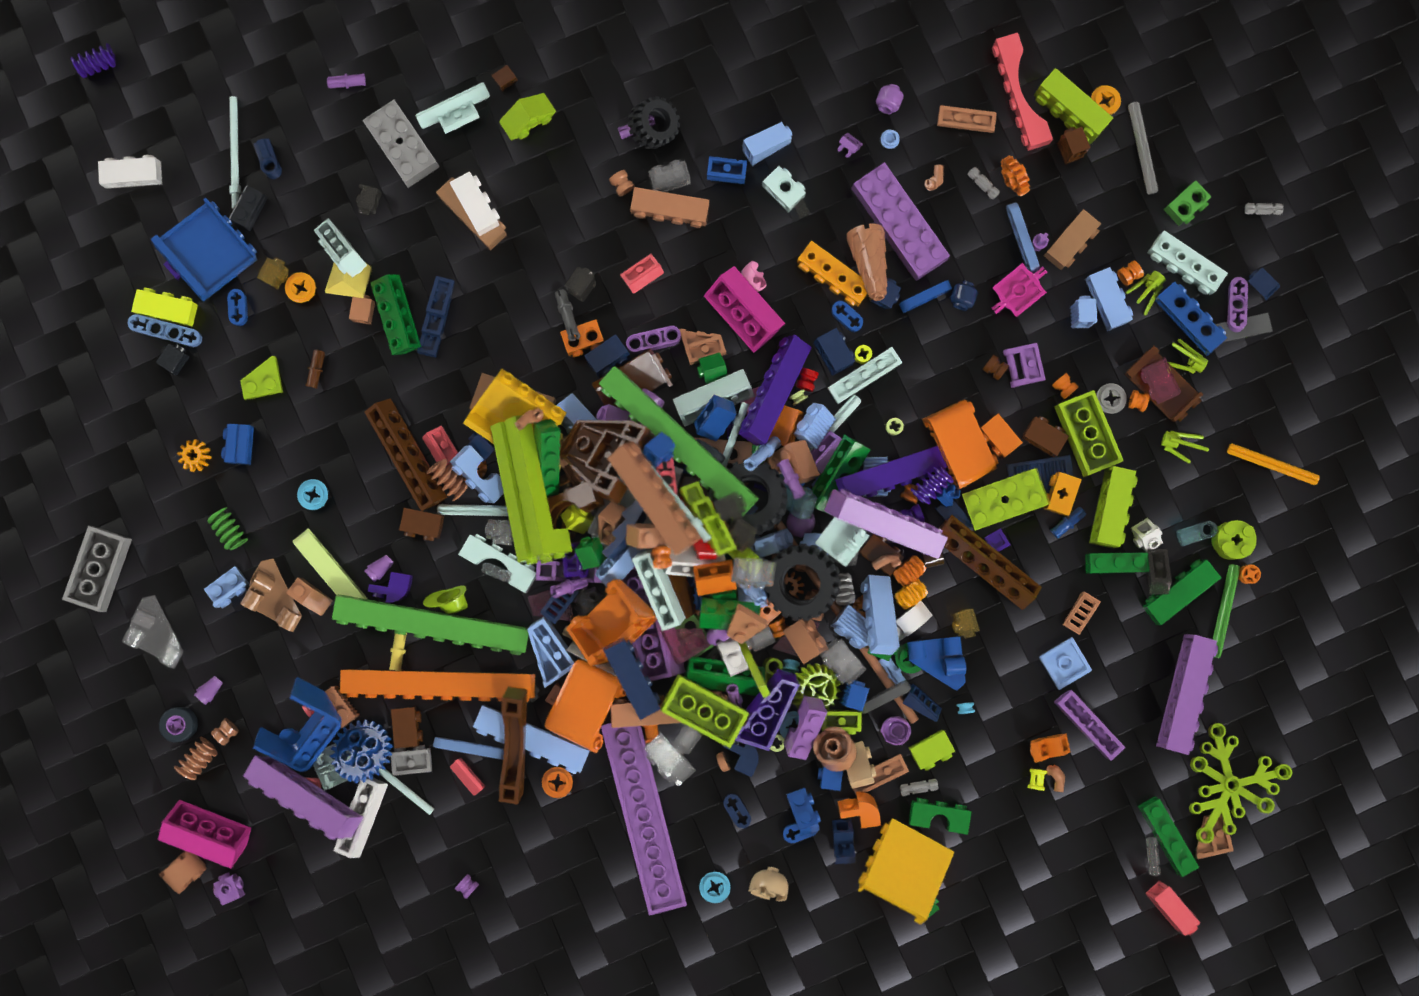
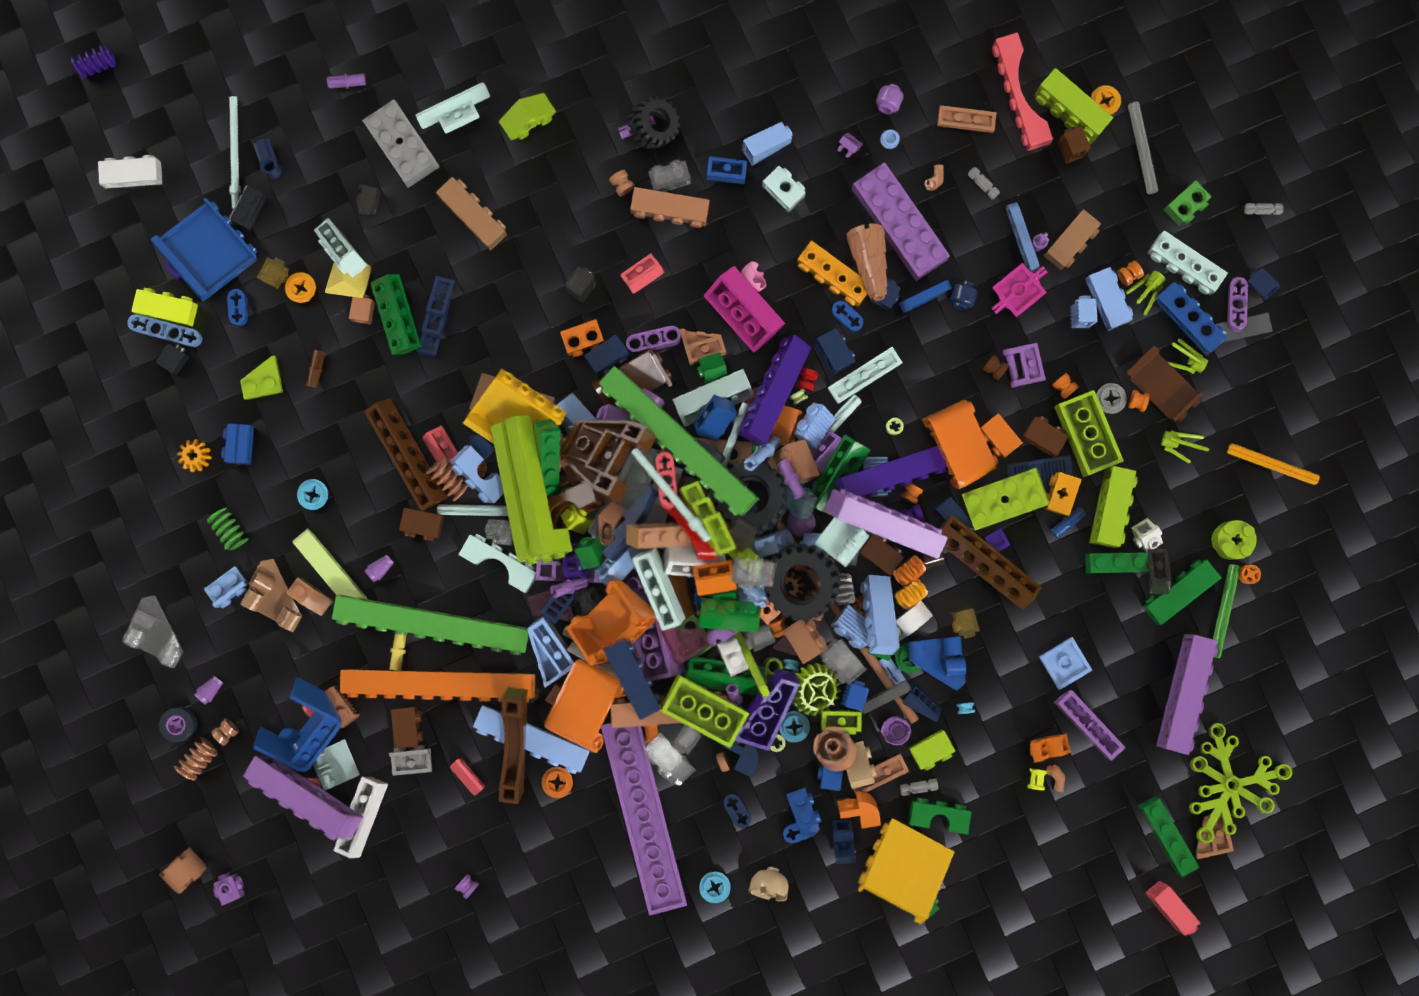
light grey brick [62,526,132,612] -> none
dark pink brick [158,800,251,868] -> none
blue gear [330,720,393,783] -> none
dark purple brick [368,572,413,603] -> none
light aqua bar [378,768,434,815] -> none
lime piece [423,585,468,614] -> none
medium blue beam [433,737,504,759] -> none
white brick [449,171,500,236] -> none
clear axle [482,563,512,582] -> none
reddish brown slope [491,65,518,91] -> none
nougat arm [515,409,544,430] -> none
dark grey pin [555,289,580,341] -> none
nougat brick [608,441,701,555] -> none
blue brick [642,432,676,468] -> none
orange wheel [651,546,673,569] -> none
clear smoke brick [713,492,747,522] -> none
nougat wing [727,604,768,644] -> none
medium lavender arch [783,696,827,760] -> none
neon yellow bush [854,345,872,365] -> none
nougat arm [872,554,902,570] -> none
dark purple piece [910,464,954,505] -> none
blue tile [936,481,960,507] -> none
orange gear [1001,155,1030,196] -> none
nougat slope [1062,592,1101,635] -> none
clear pink brick [1140,357,1181,404] -> none
clear axle [1146,837,1161,876] -> none
clear light blue piece [1176,521,1218,547] -> none

